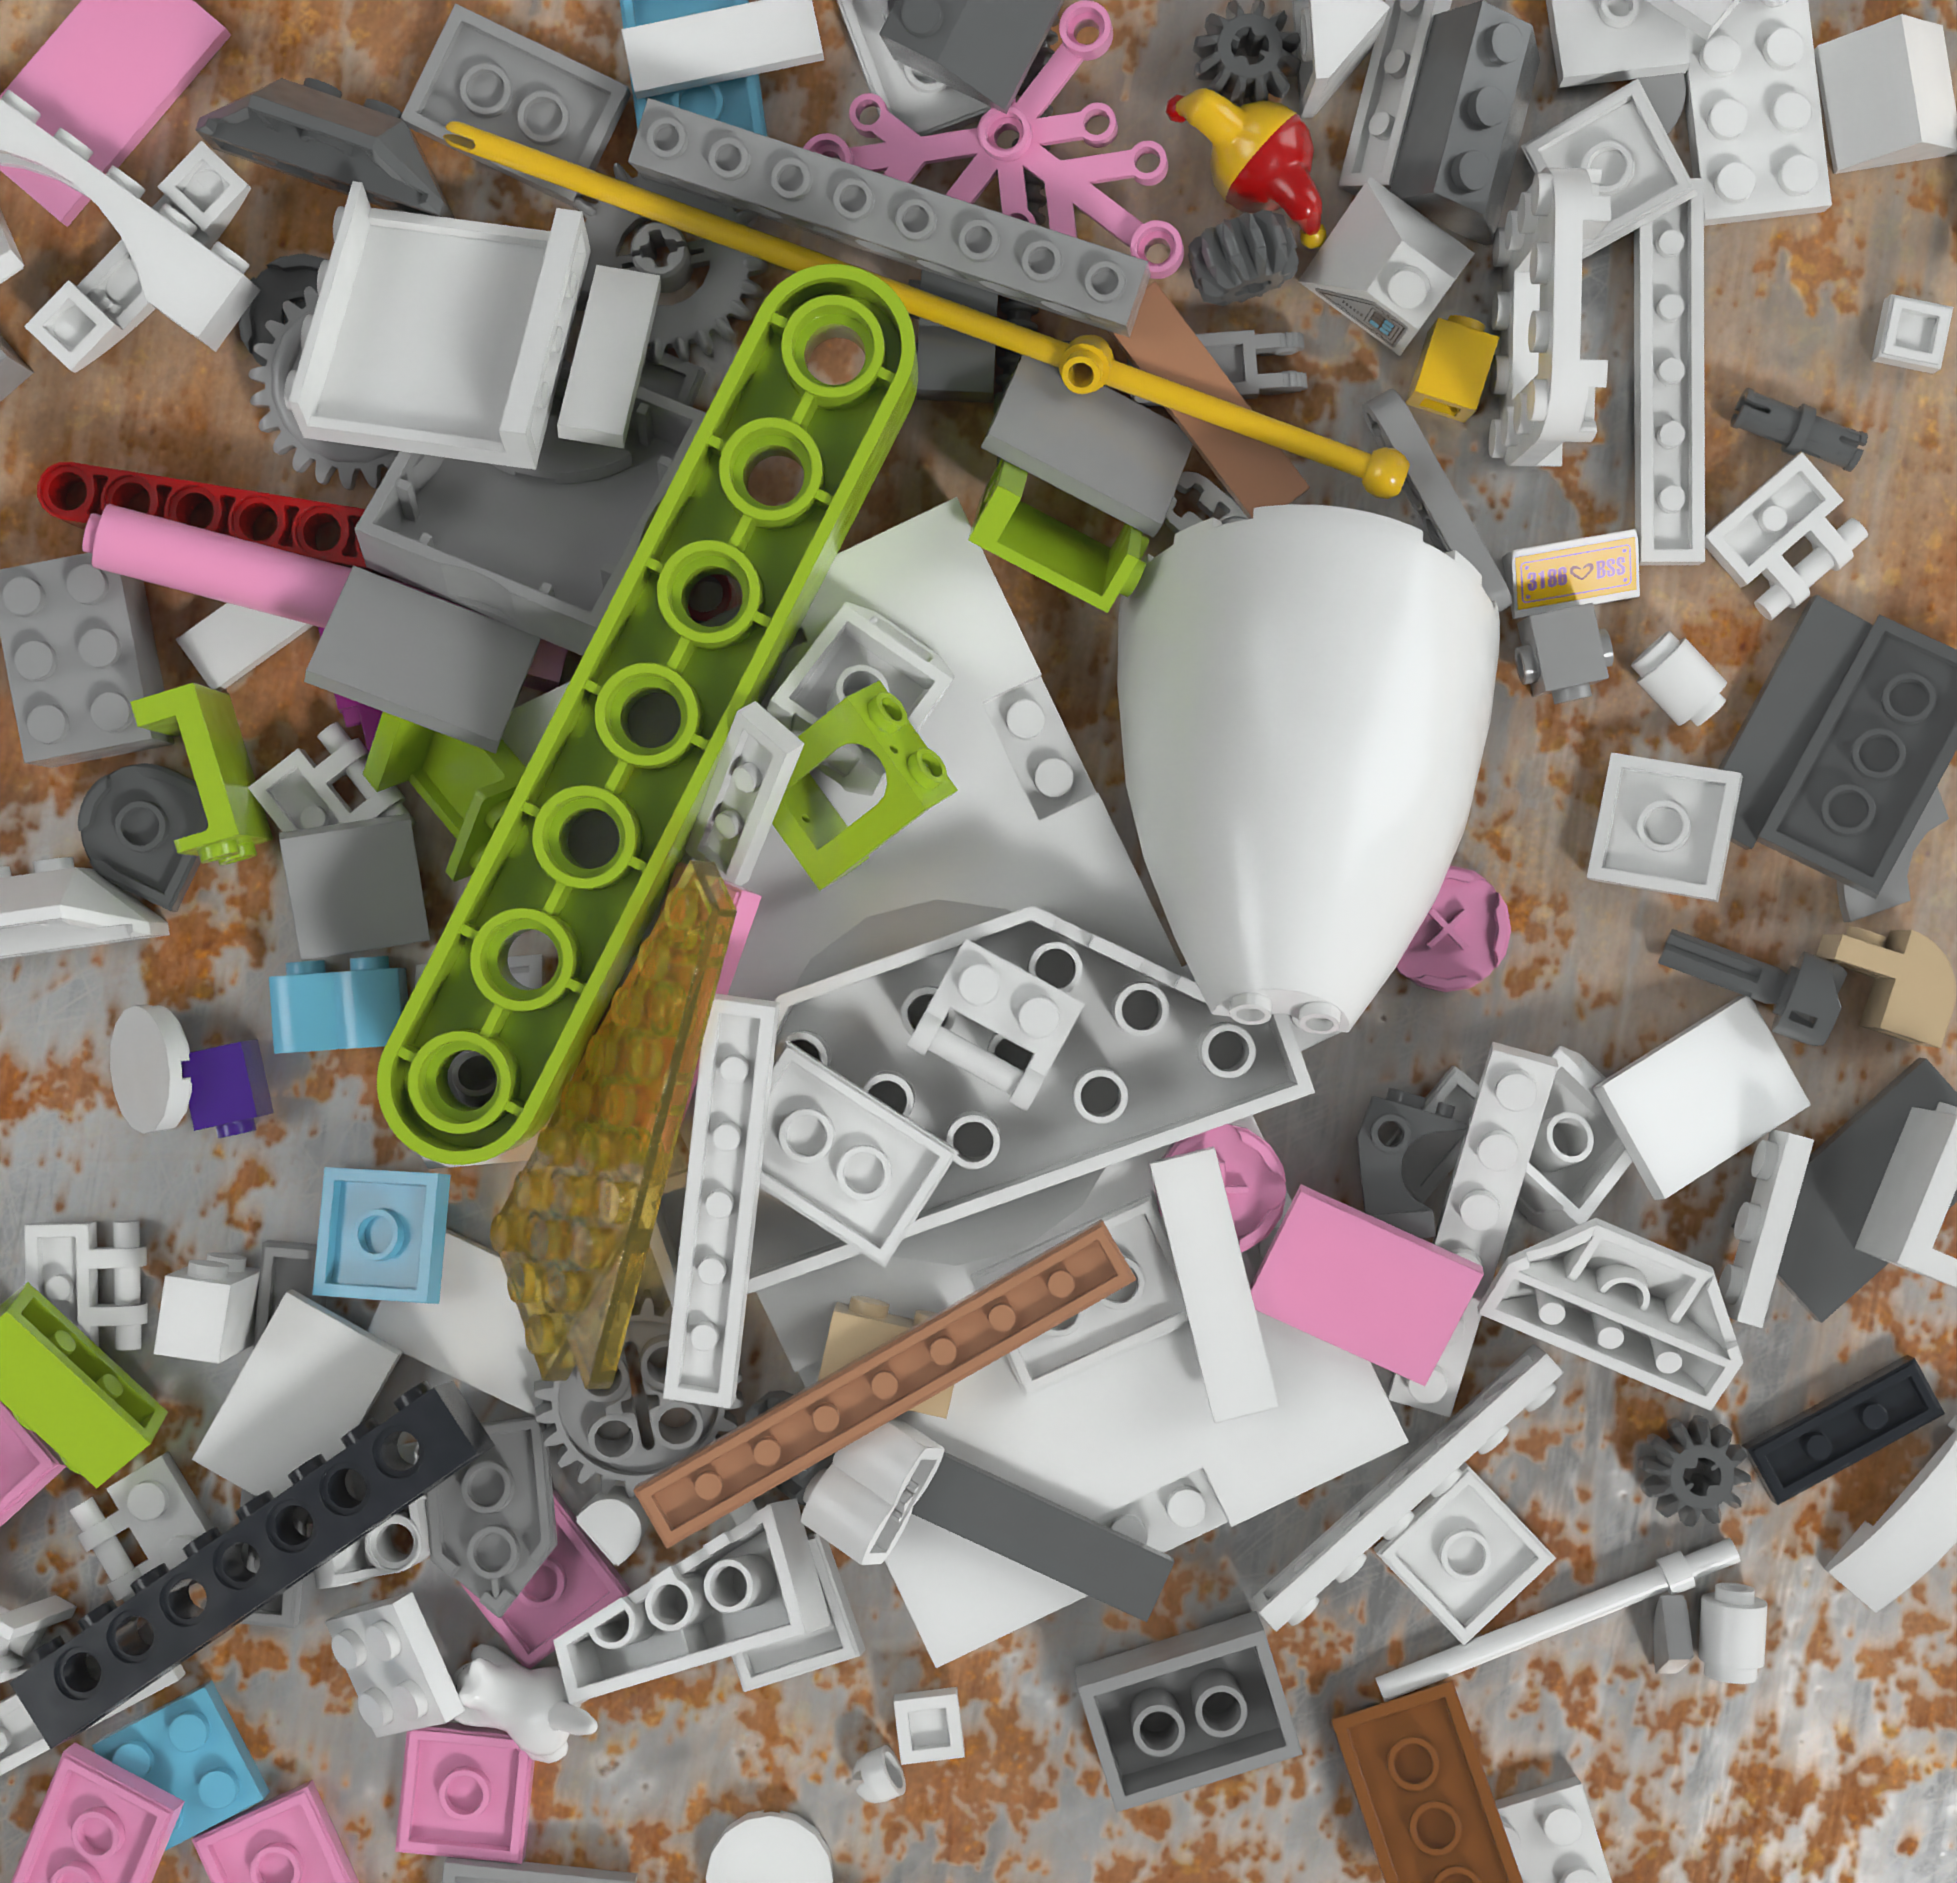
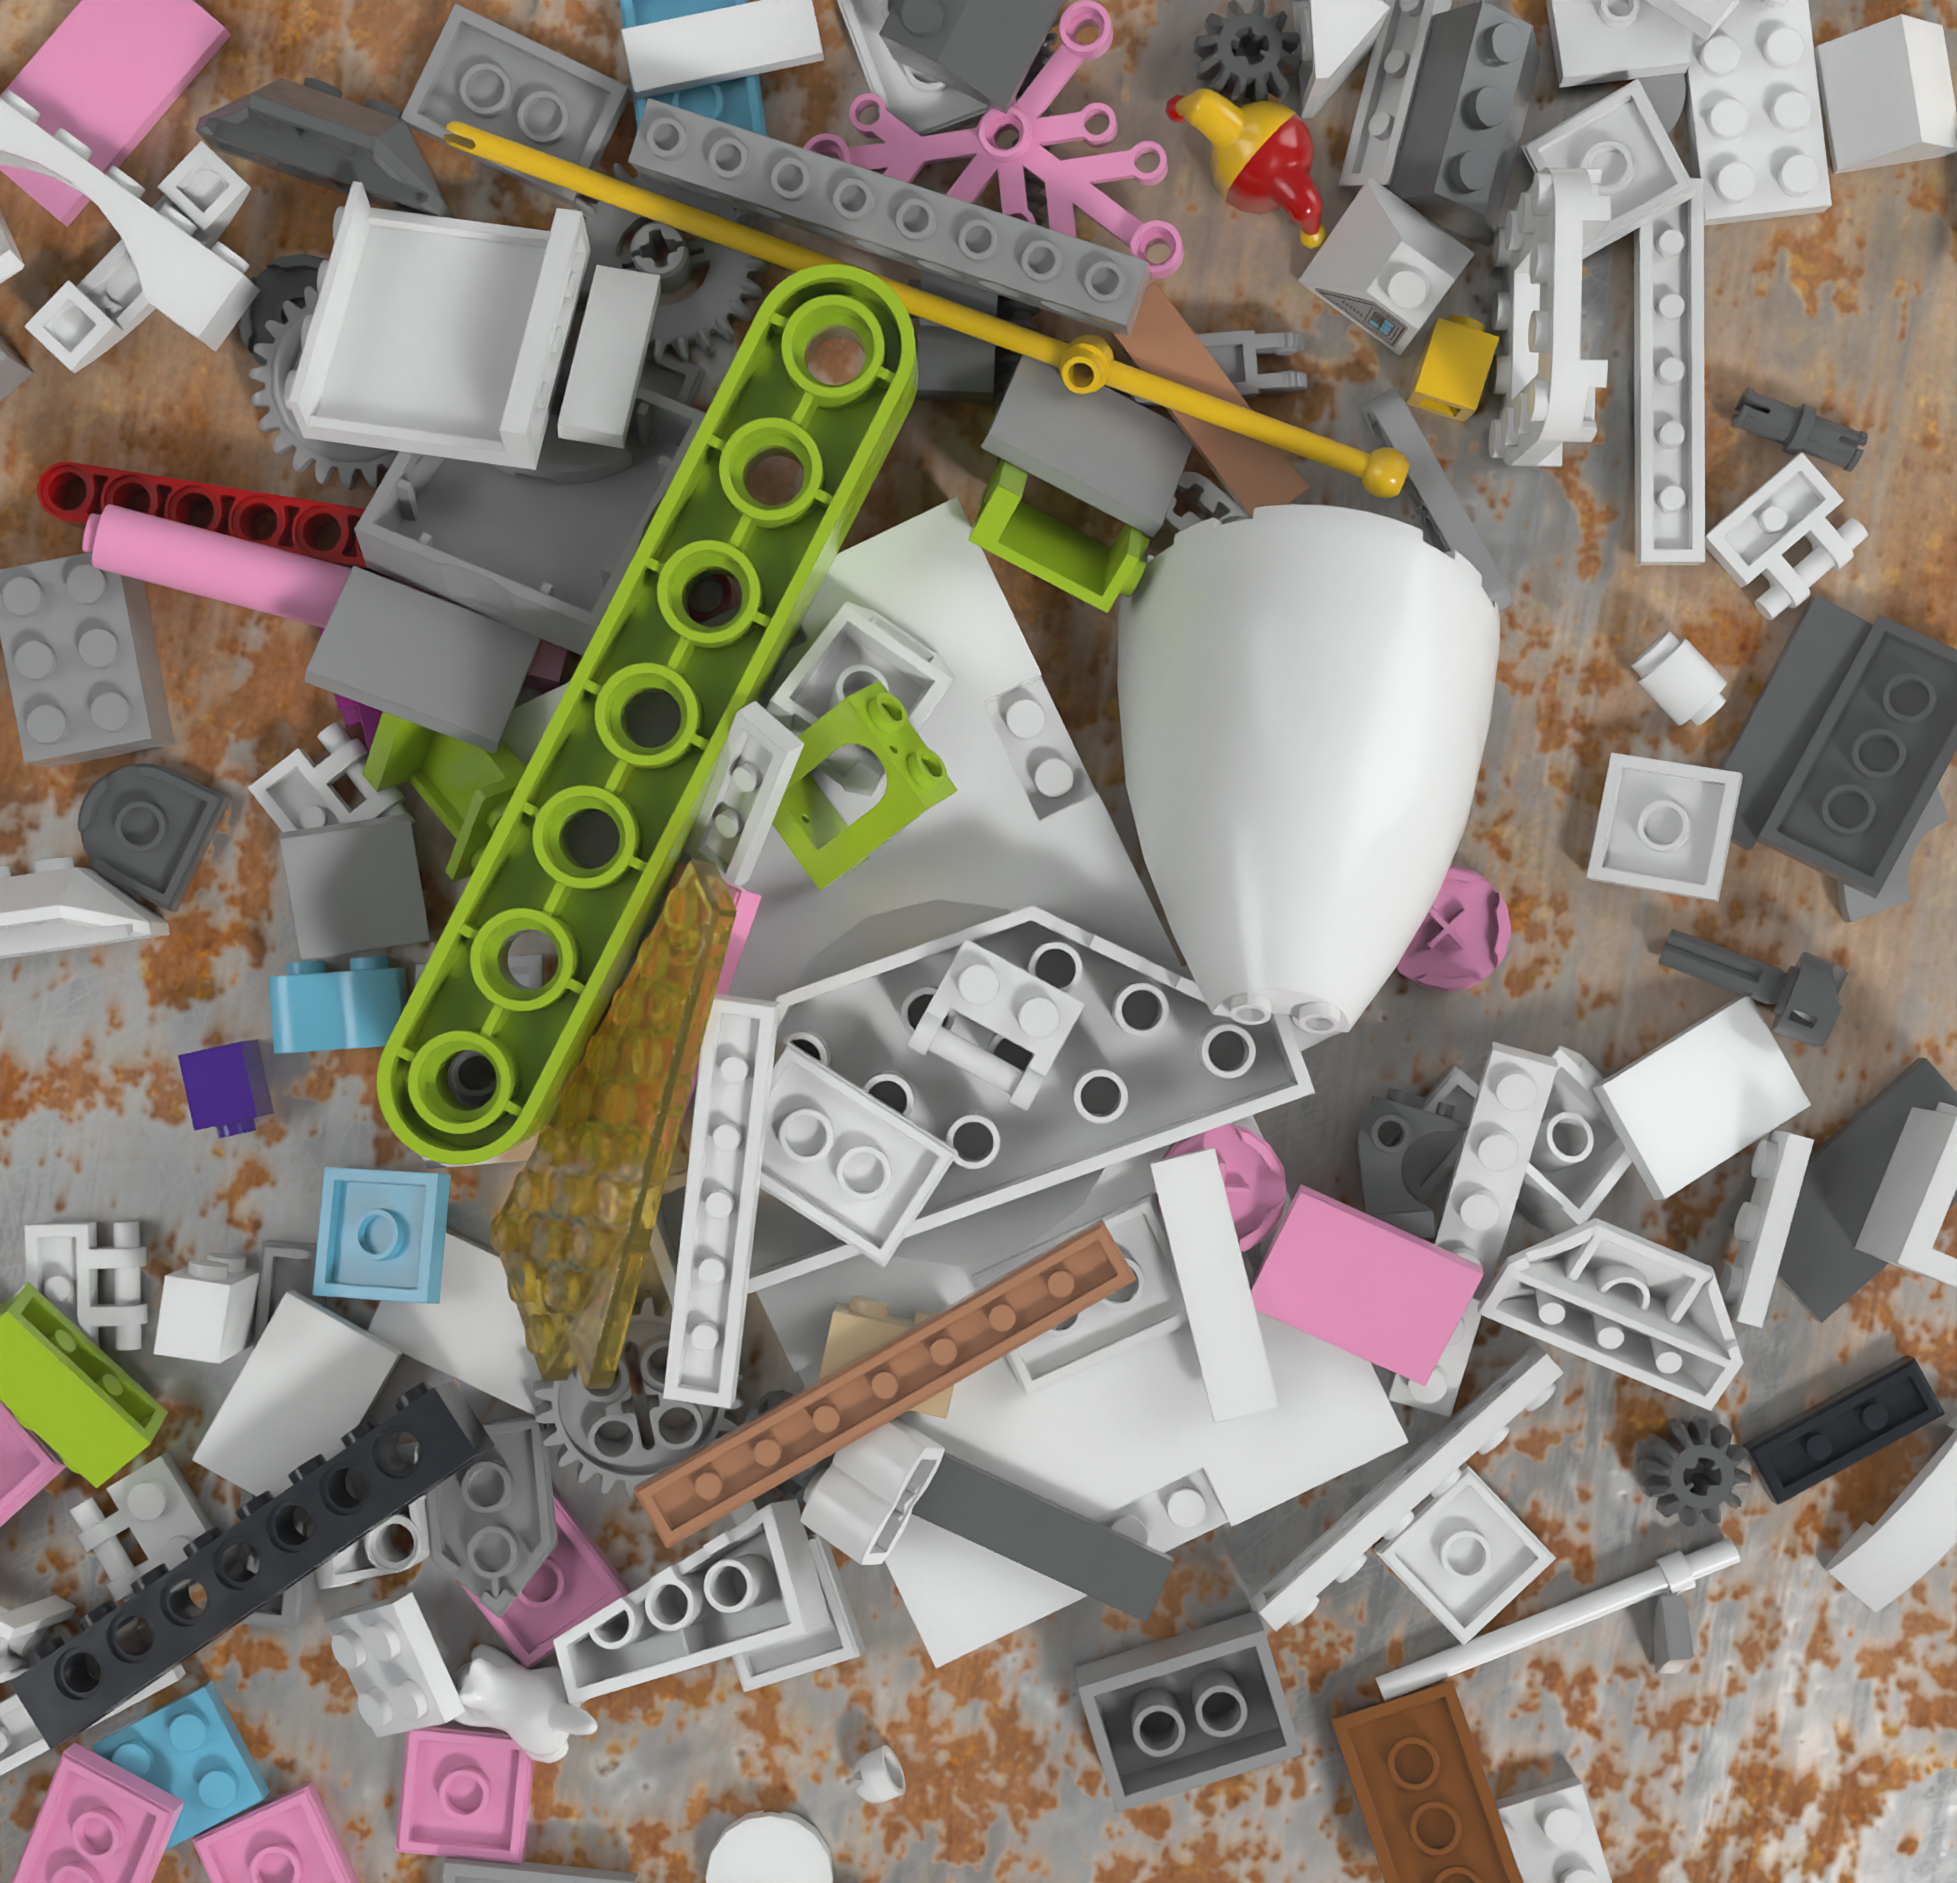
white tile [110,1004,192,1134] -> none
lime panel [130,683,273,865] -> none
white tile [176,603,314,692] -> none
white brick [576,1486,649,1566] -> none
white plate [894,1687,965,1765] -> none
dark grey gear [1188,210,1299,306] -> none
slope [1502,529,1640,619] -> none
light grey brick [1515,602,1614,705] -> none
white brick [1698,1583,1768,1684] -> none
tan brick [1816,926,1956,1048] -> none
white tile [1871,294,1954,374] -> none

